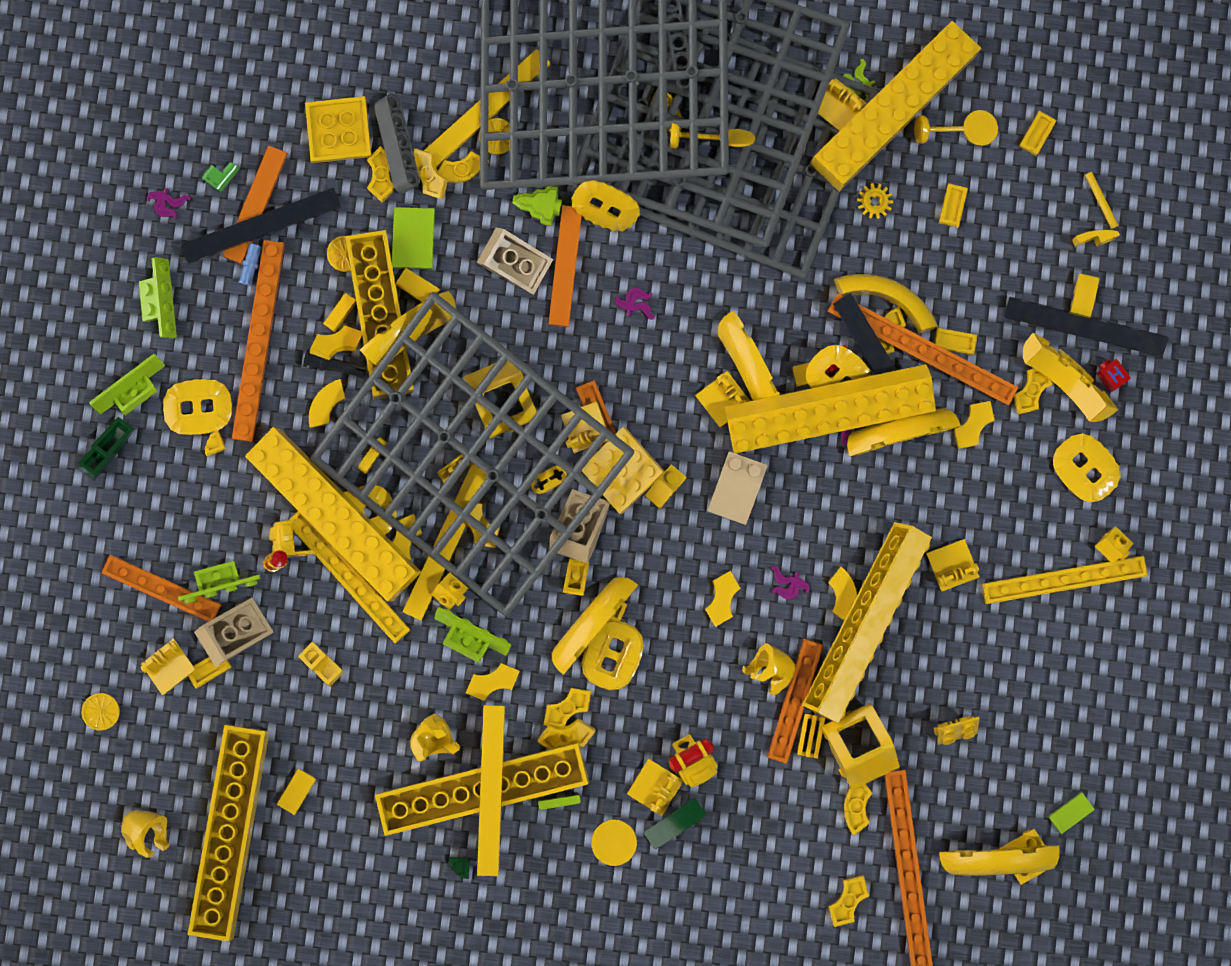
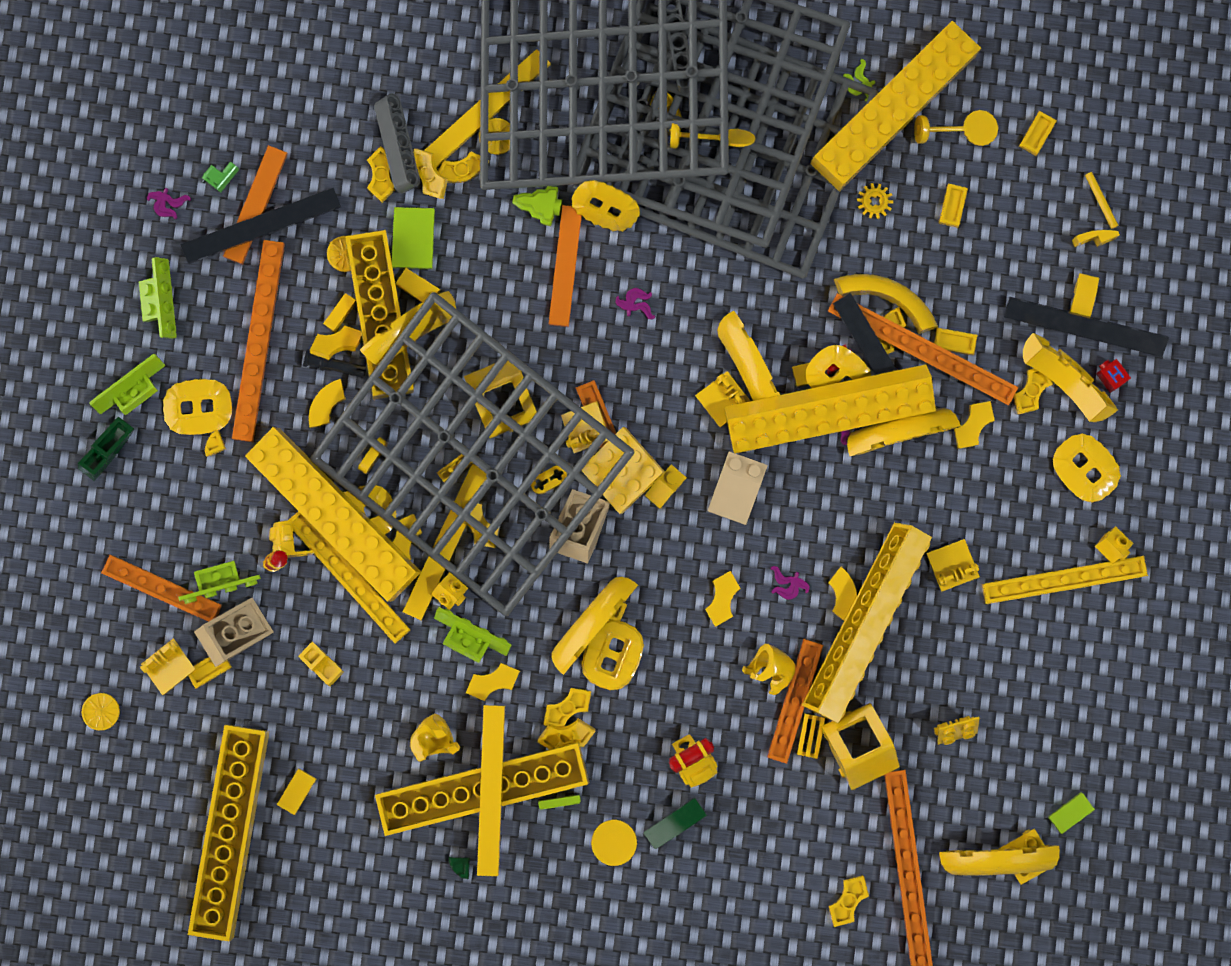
yellow piece [121,810,170,858] -> none
medium blue pin [238,243,262,286] -> none
yellow plate [305,96,372,163] -> none
tan slope [477,228,553,295] -> none
yellow slope [563,559,589,596] -> none
yellow hinge [627,759,683,816] -> none
yellow hinge [818,78,867,131] -> none
yellow tile [844,784,873,836] -> none

